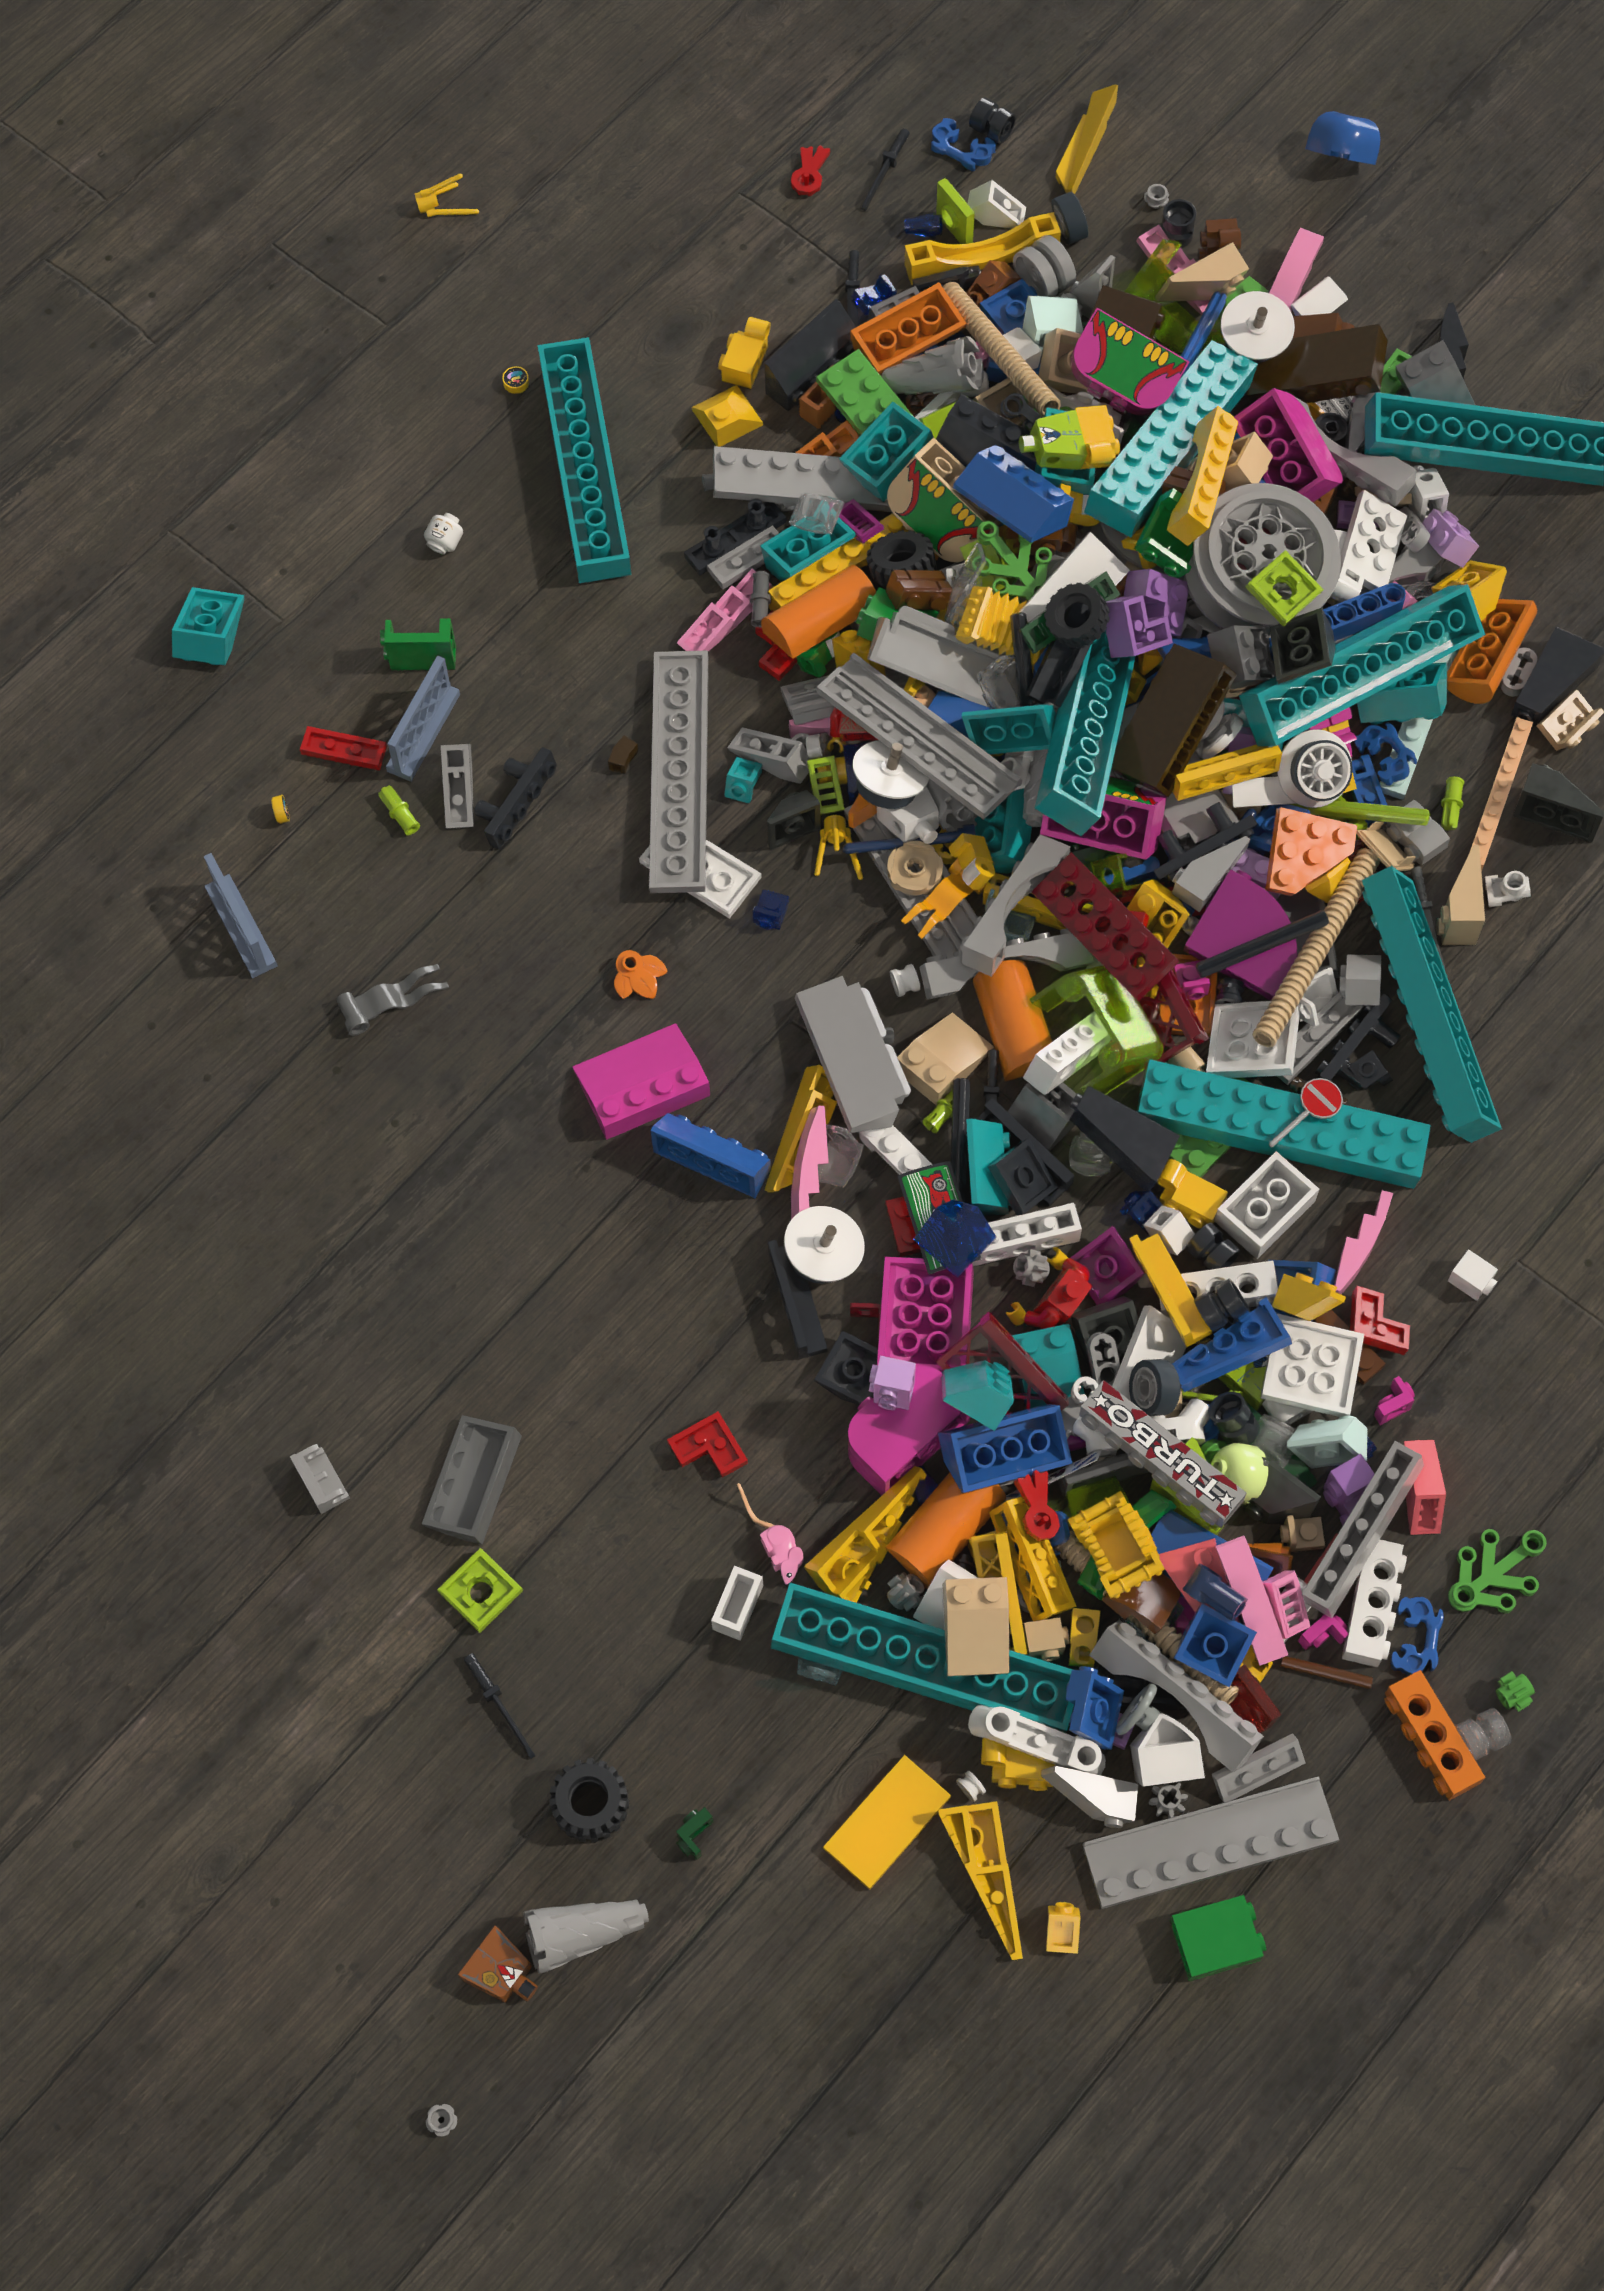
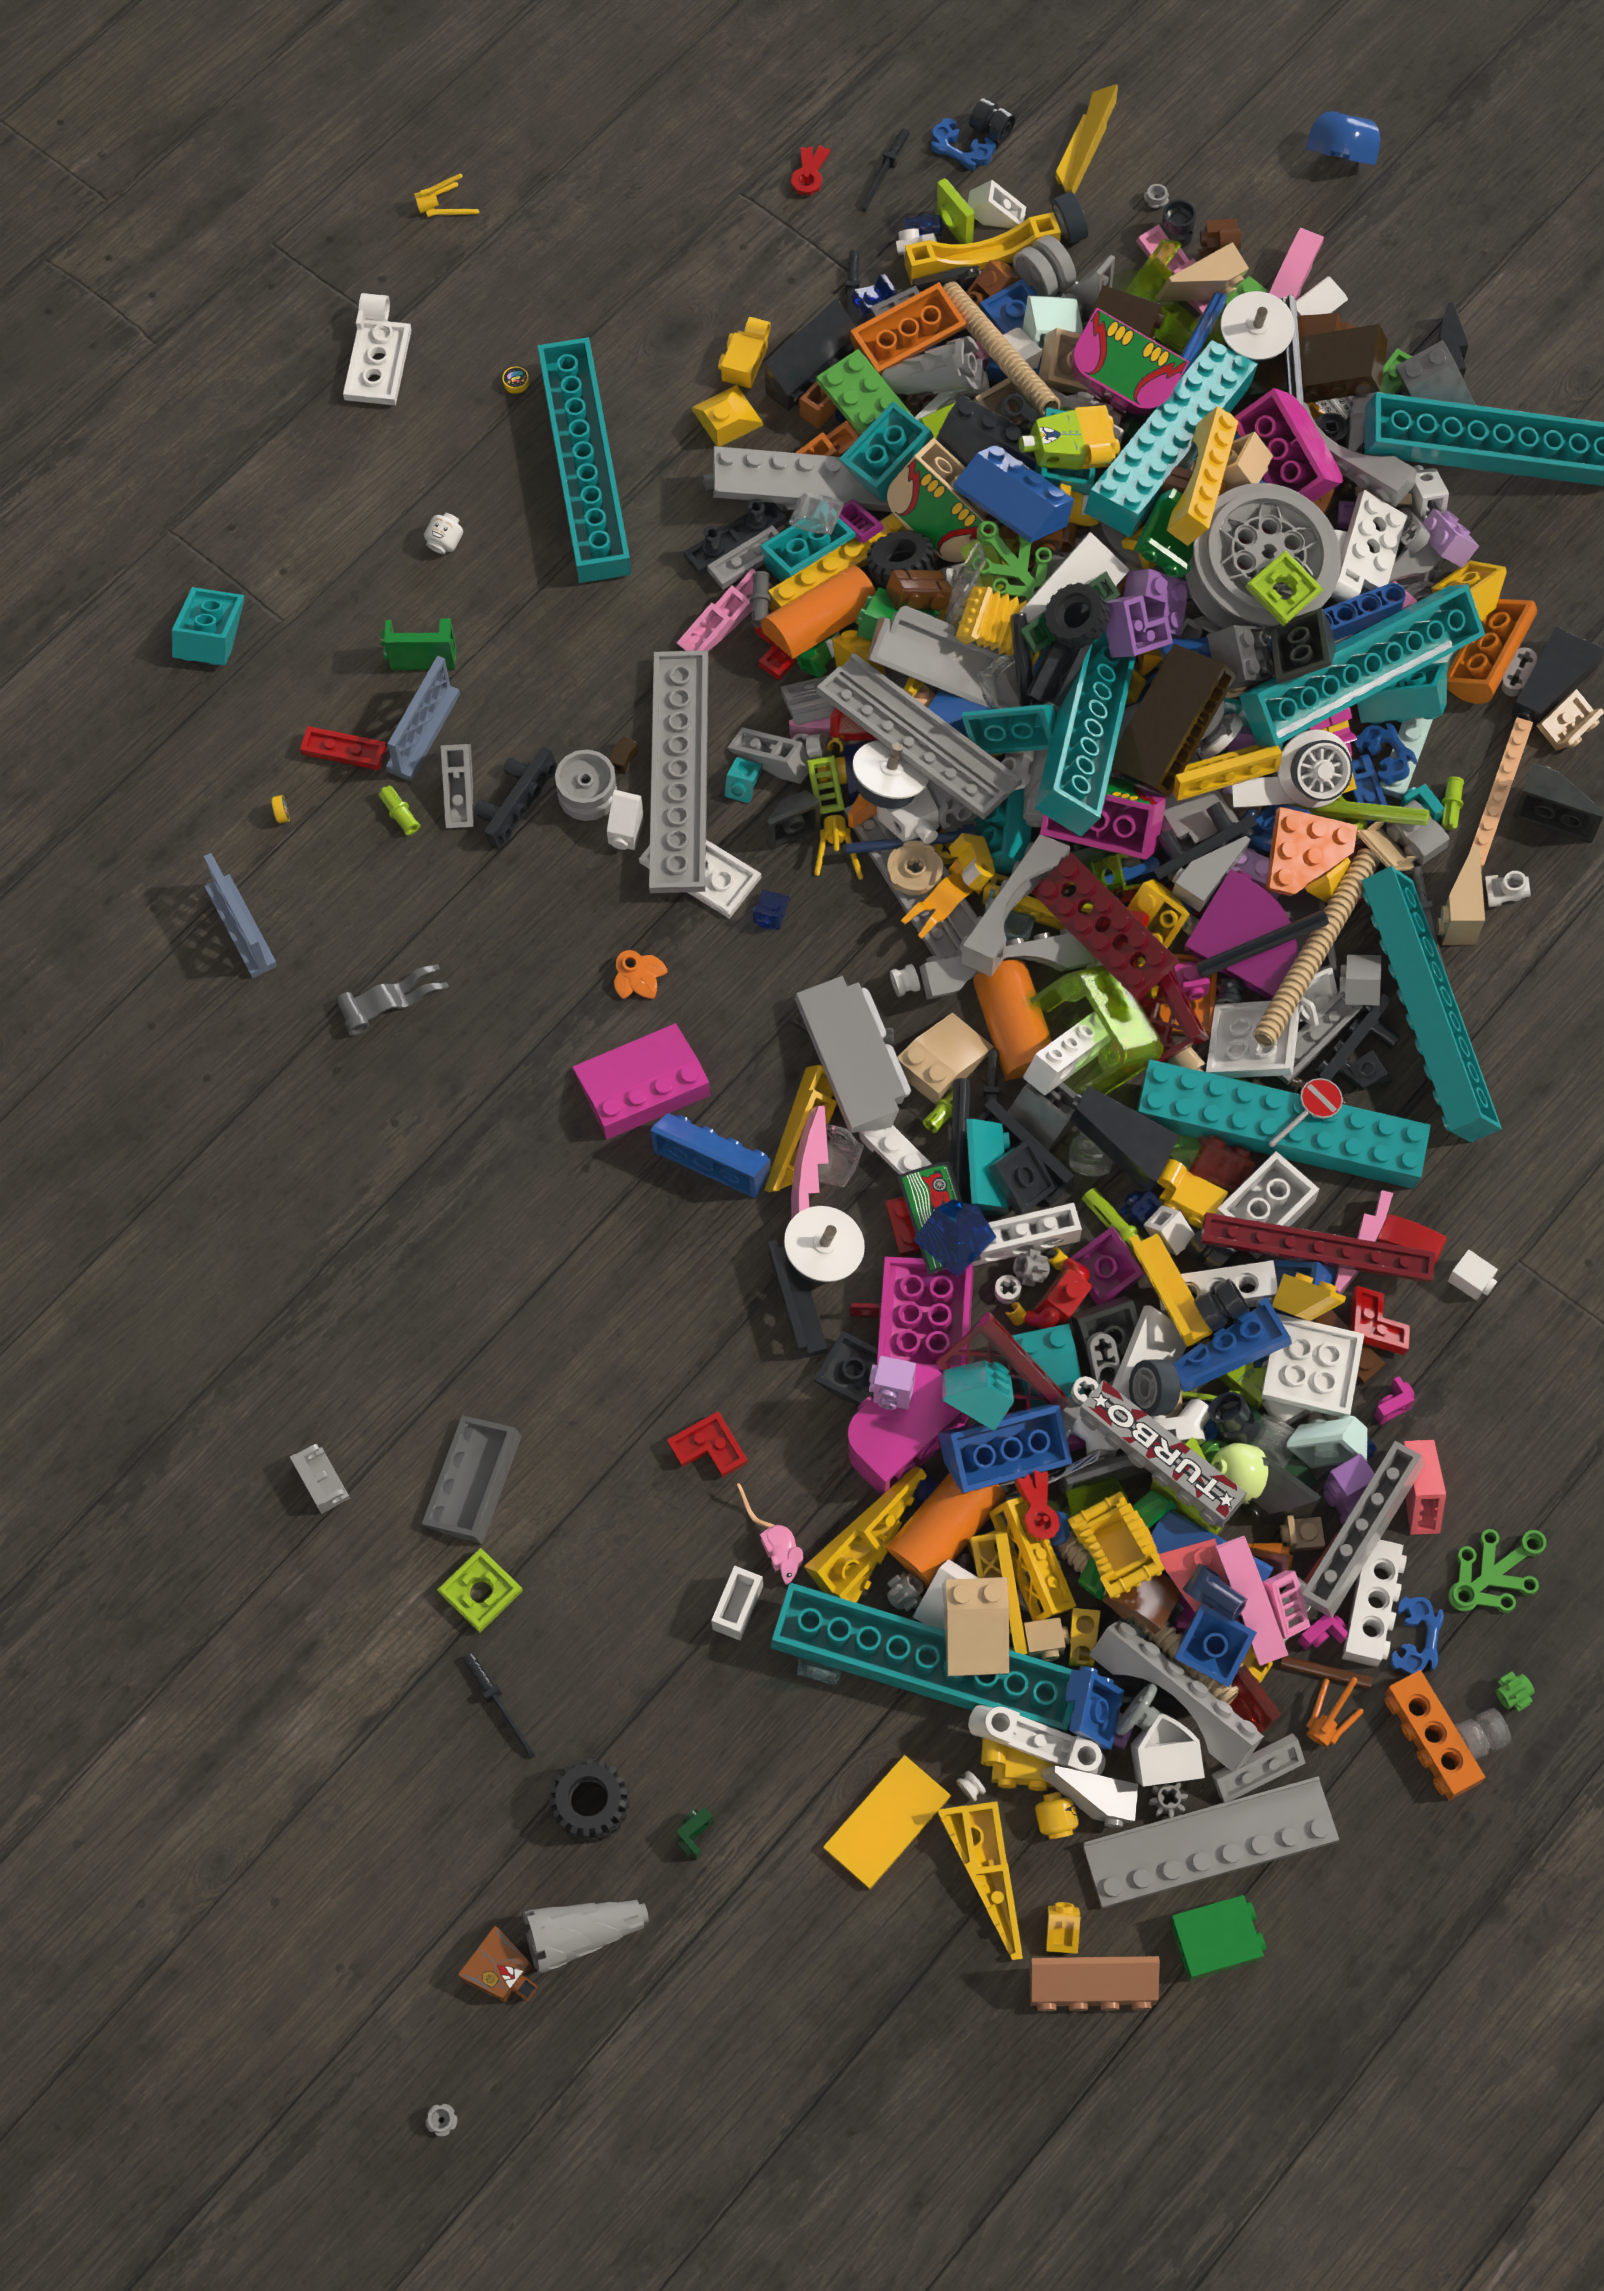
none -> white hinge [343,293,411,405]
none -> light grey wheel [555,749,617,821]
none -> white slope [607,790,644,850]
none -> white plate [896,229,937,258]
none -> white bush [995,1275,1021,1304]
none -> nougat slope [1029,1956,1160,2012]
none -> yellow head [1035,1792,1079,1839]
none -> lime pin [1082,1188,1143,1264]
none -> clear red bracket [1189,1135,1256,1192]
none -> dark red plate [1201,1212,1436,1283]
none -> axle [1281,295,1304,407]
none -> orange plant [1306,1677,1363,1747]
none -> red slope [1378,1214,1447,1264]
none -> teal bracket [1400,784,1445,823]

